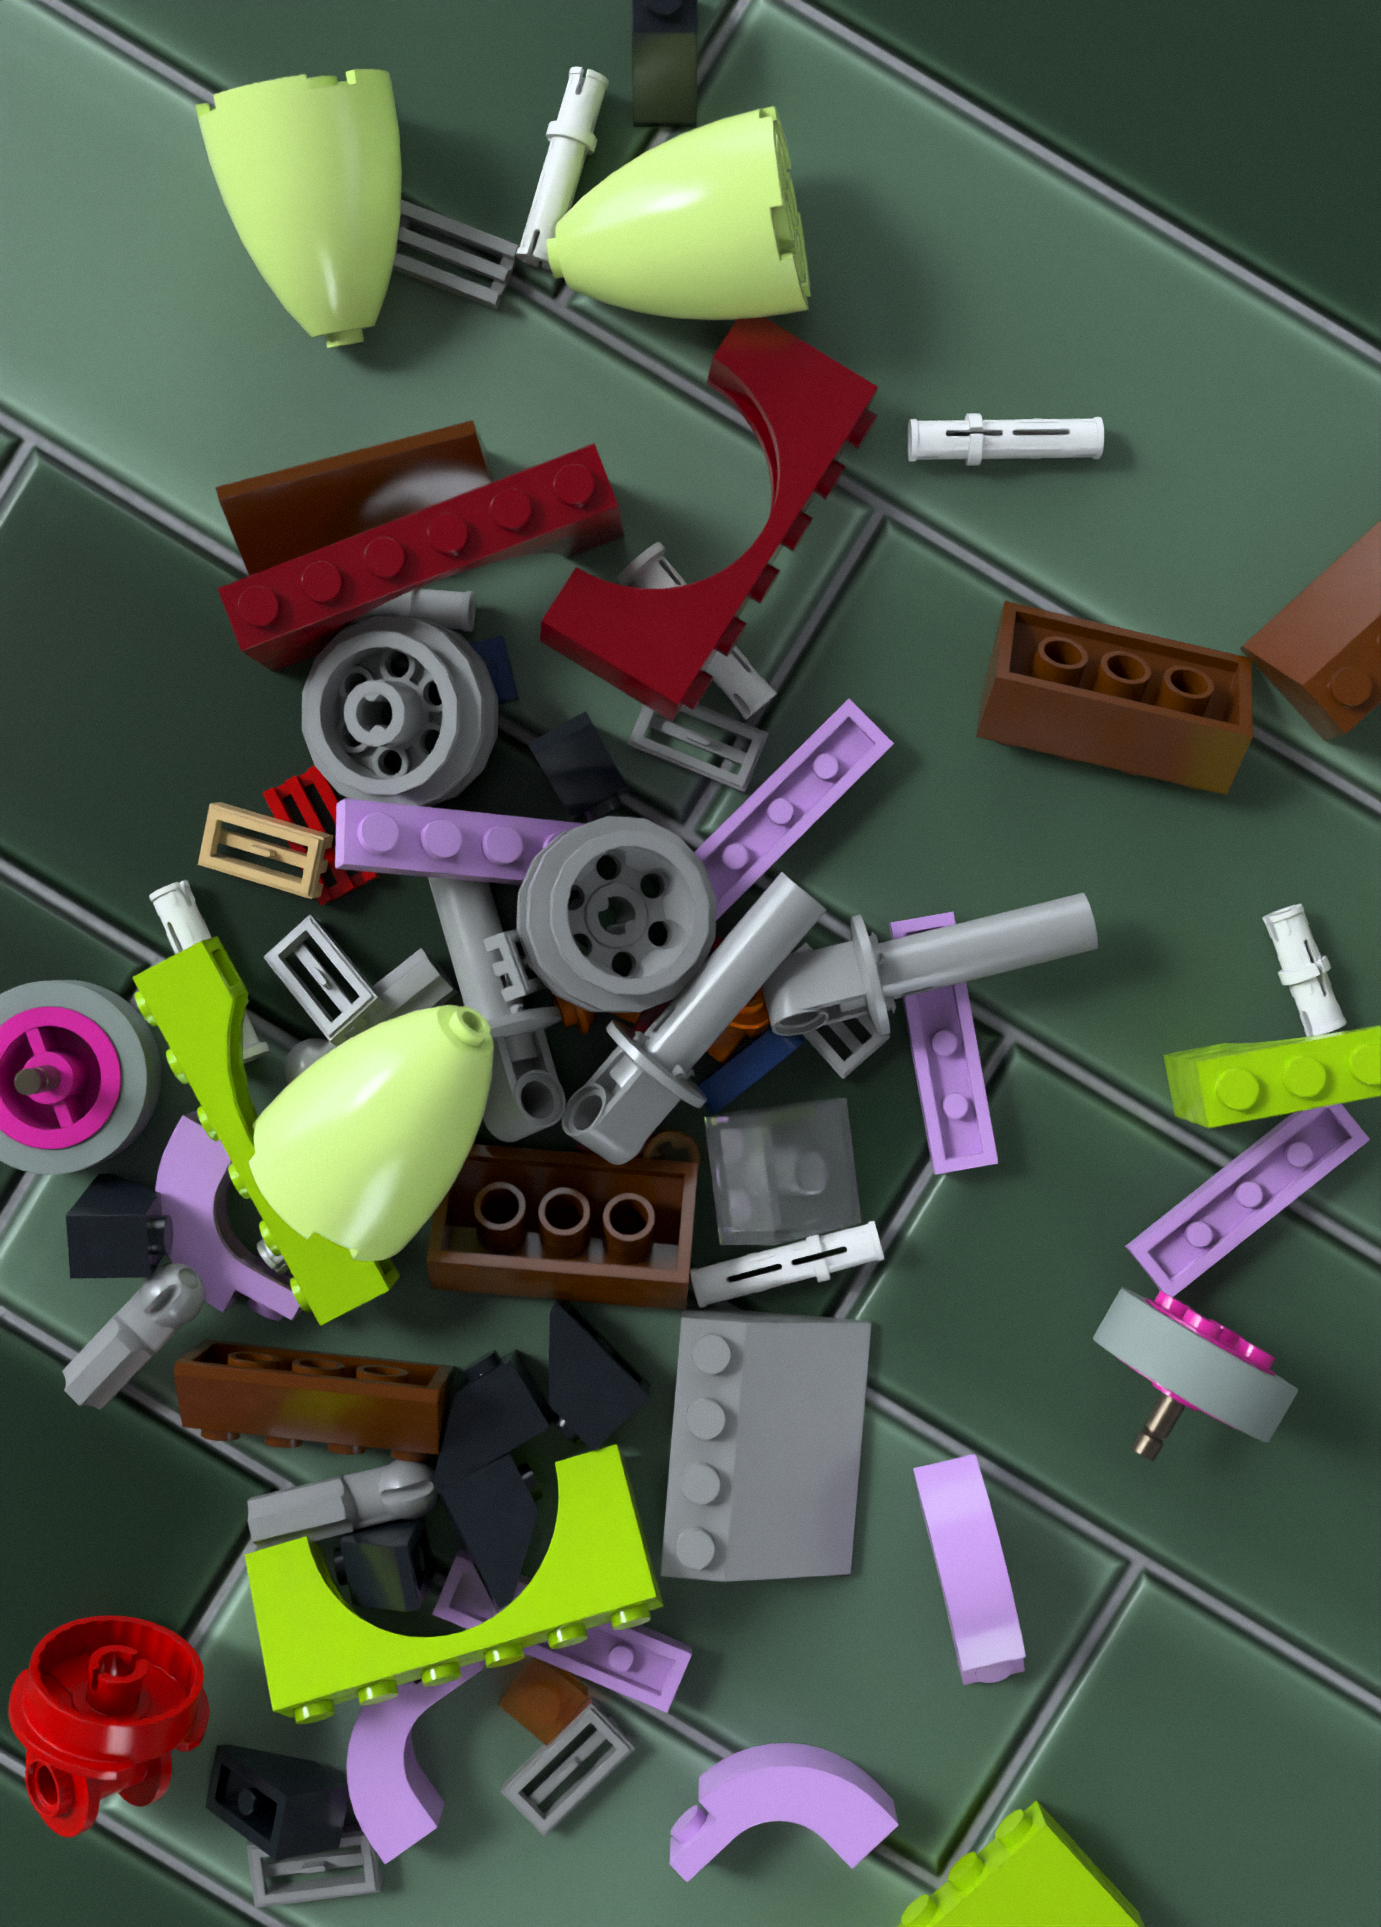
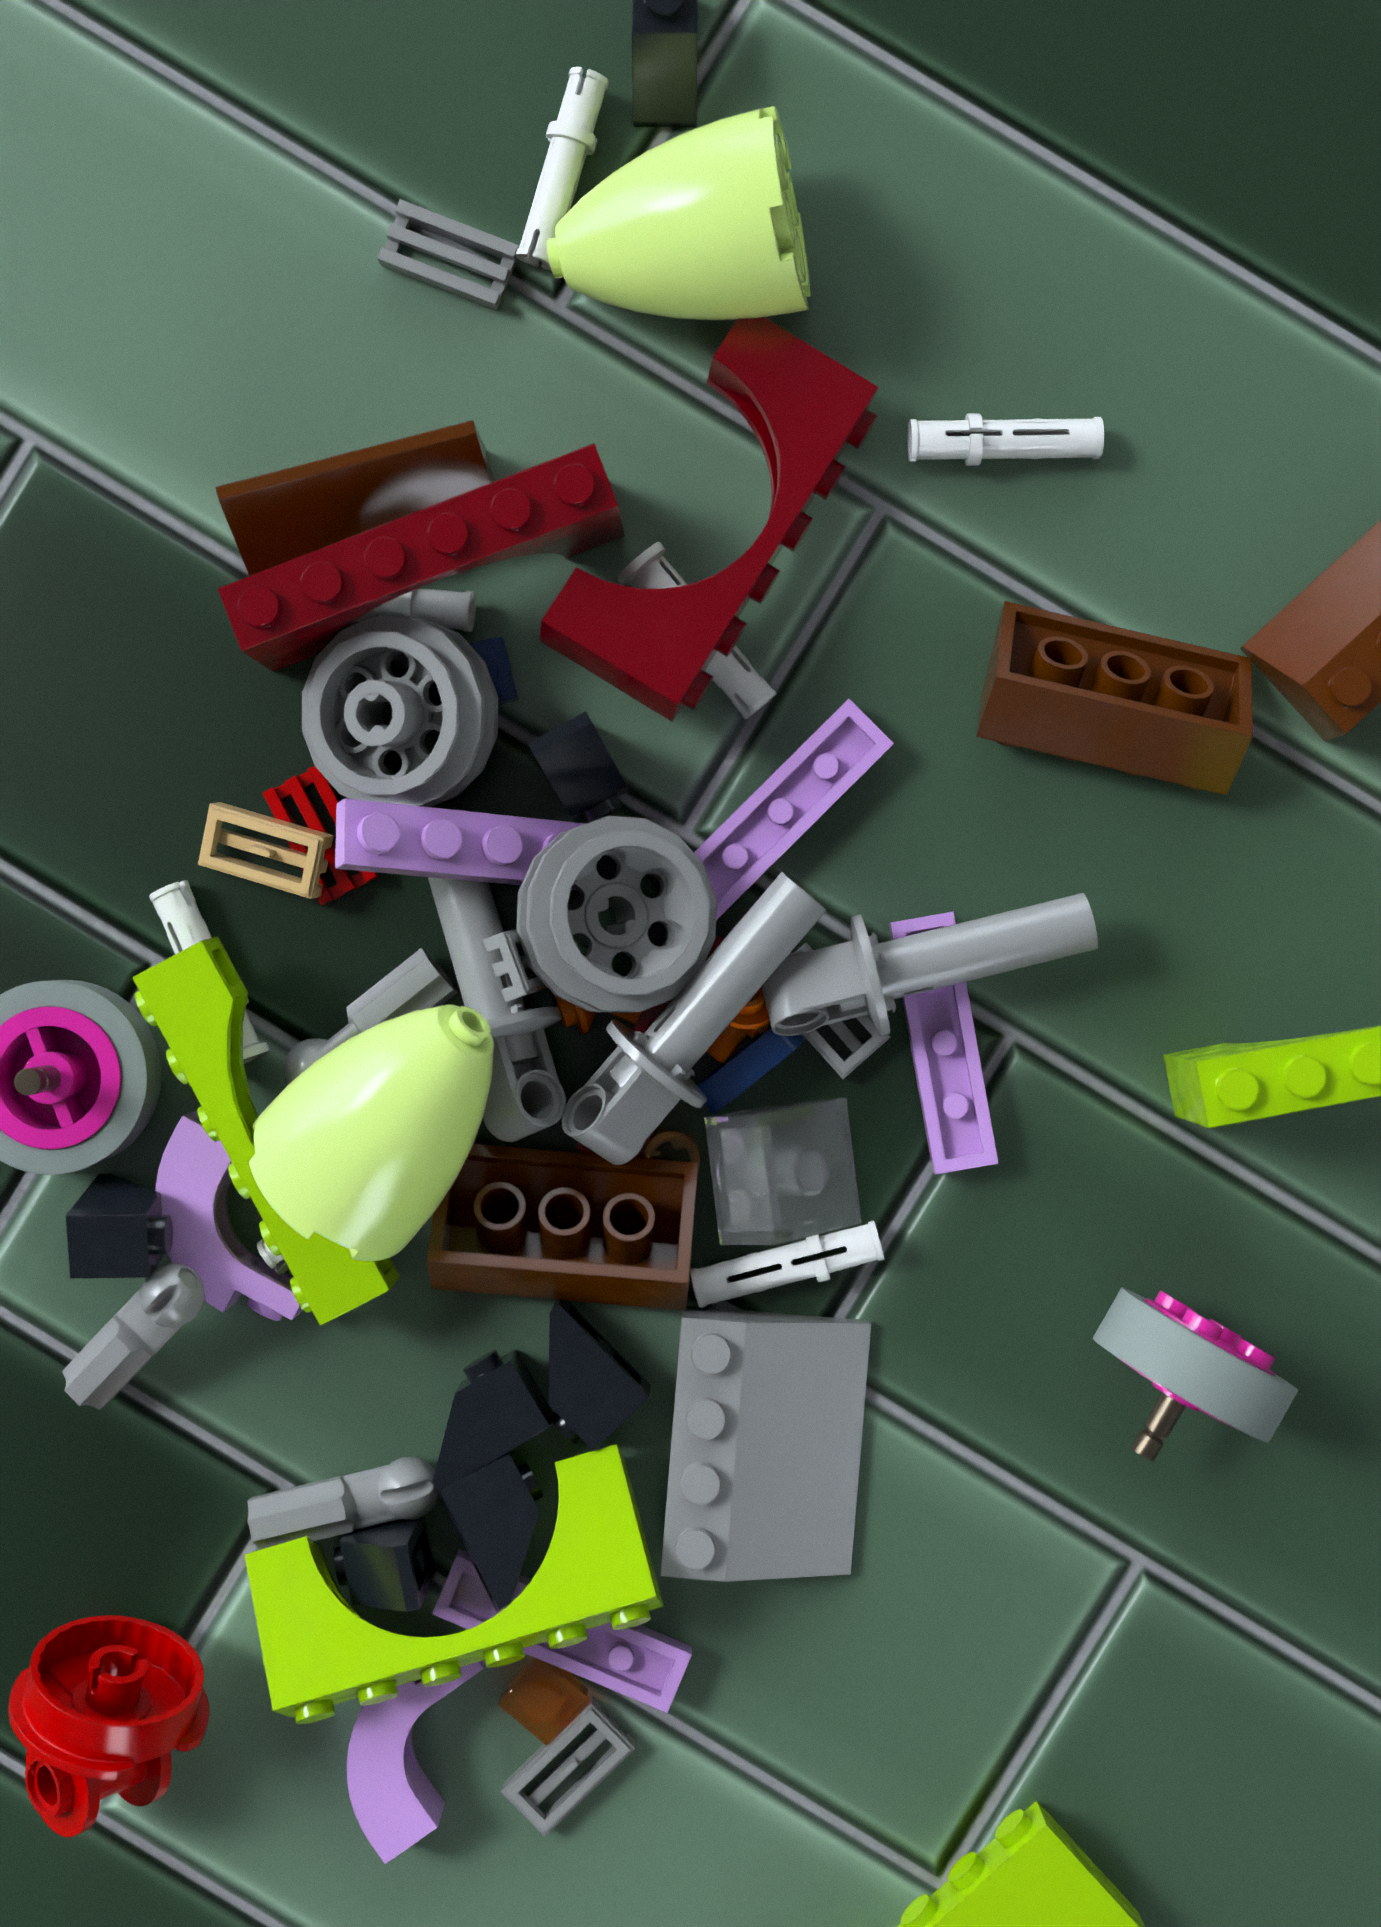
reddish brown slope [173,1339,454,1462] -> none
yellowish green cylinder [195,69,402,348] -> none
black slope [205,1744,349,1860] -> none
light grey tile [247,1823,383,1908] -> none
light grey tile [264,915,387,1046] -> none
light grey tile [627,704,769,794] -> none
lavender arch [669,1743,899,1883] -> none
lavender arch [913,1454,1026,1685] -> none
lavender plate [1125,1103,1370,1297] -> none
white pin [1262,903,1347,1037] -> none

